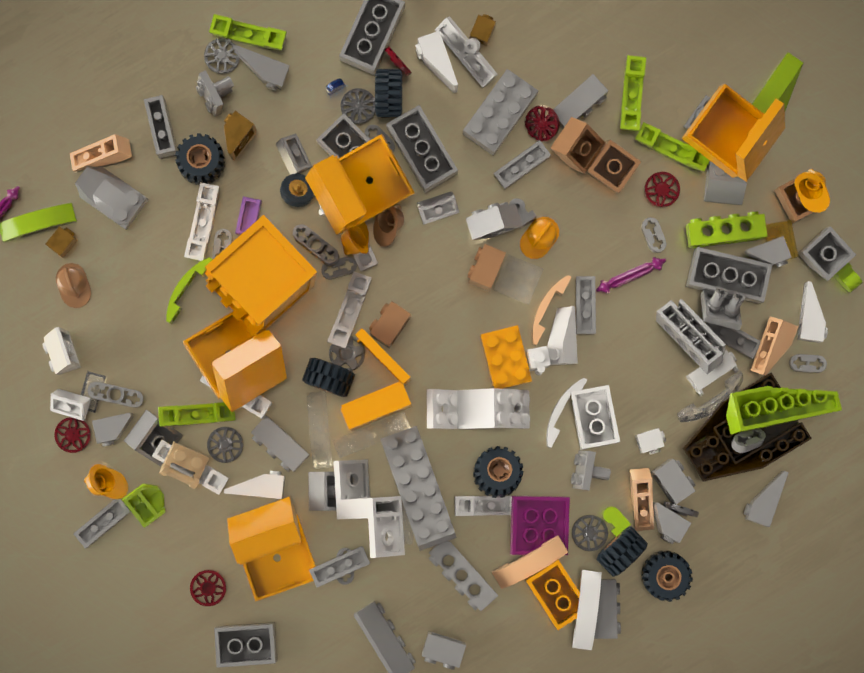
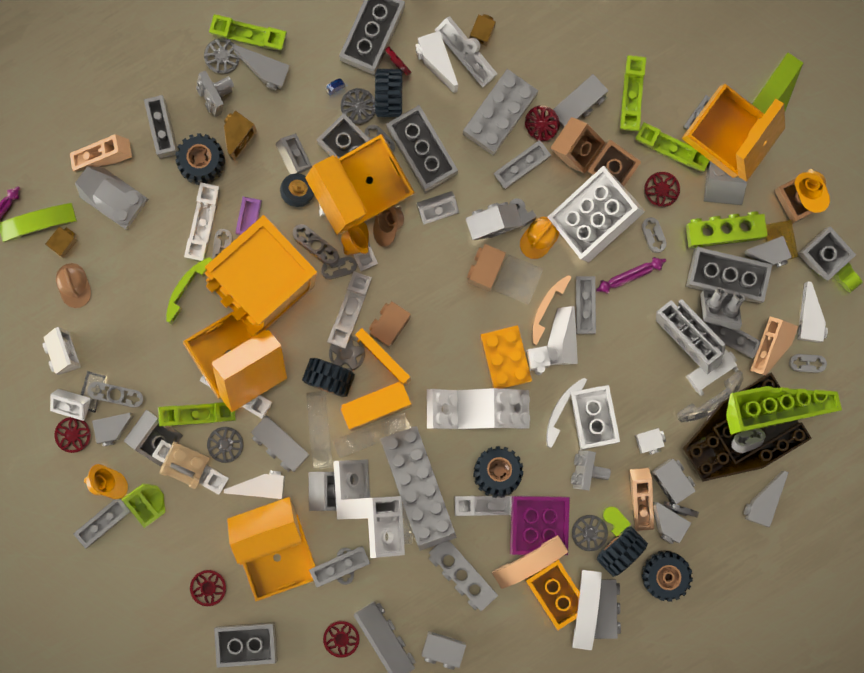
none -> dark red wheel [323,621,360,658]
none -> white slope [548,166,645,262]

